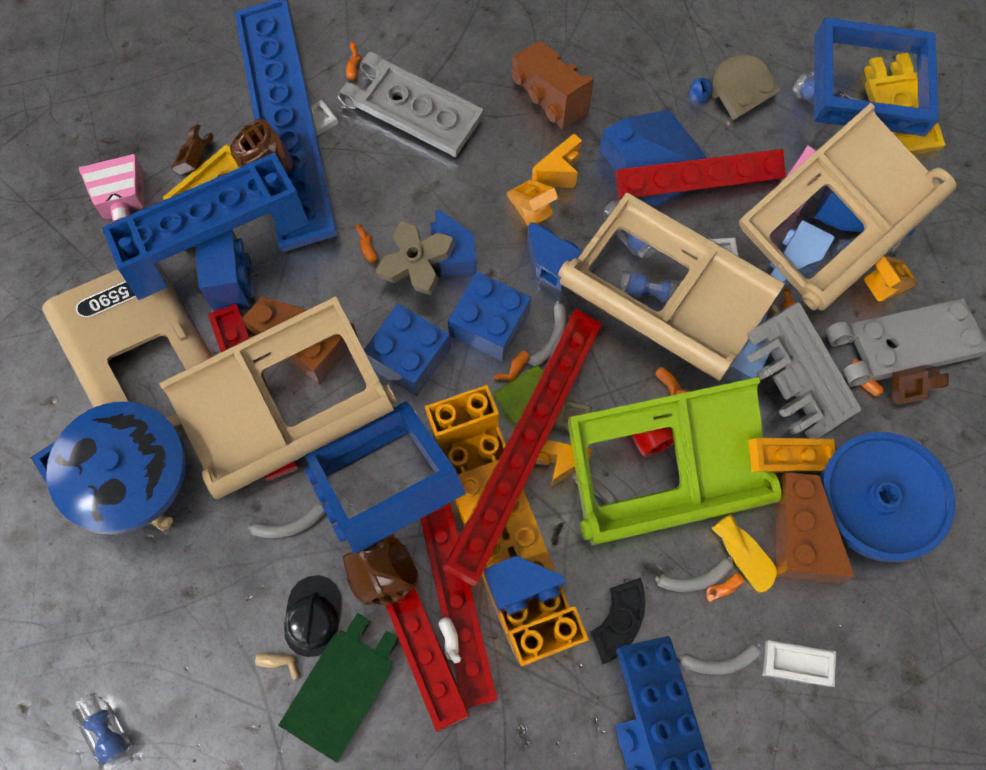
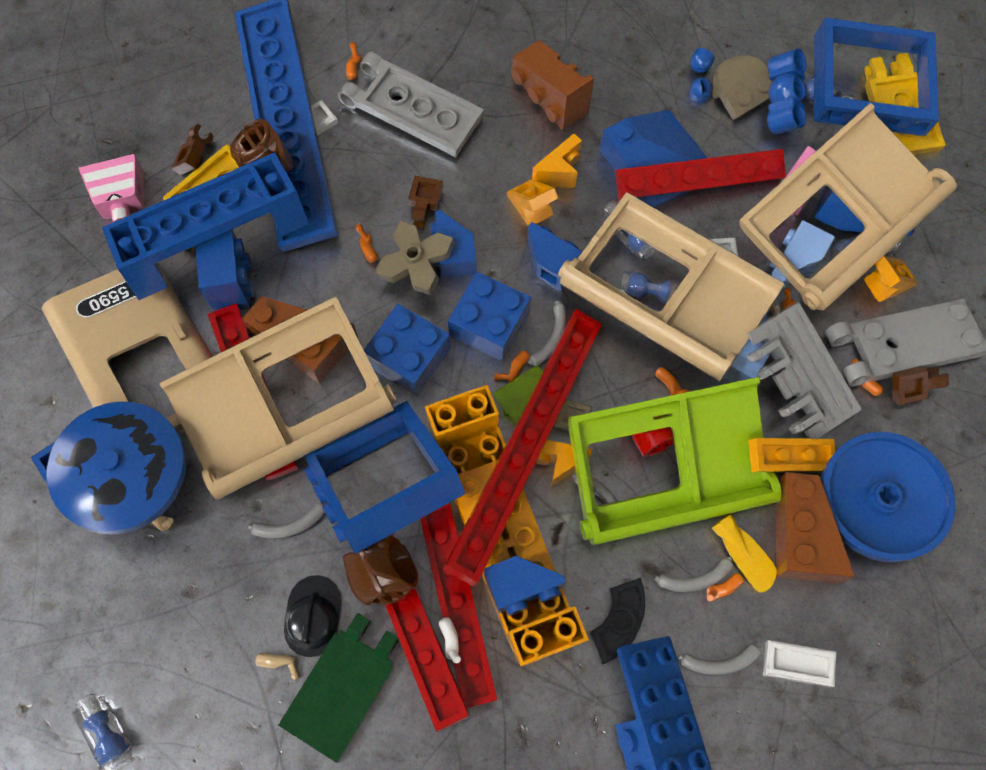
none -> reddish brown plate [408,176,443,230]
none -> blue hinge [691,48,715,73]
none -> blue piece [767,48,807,135]

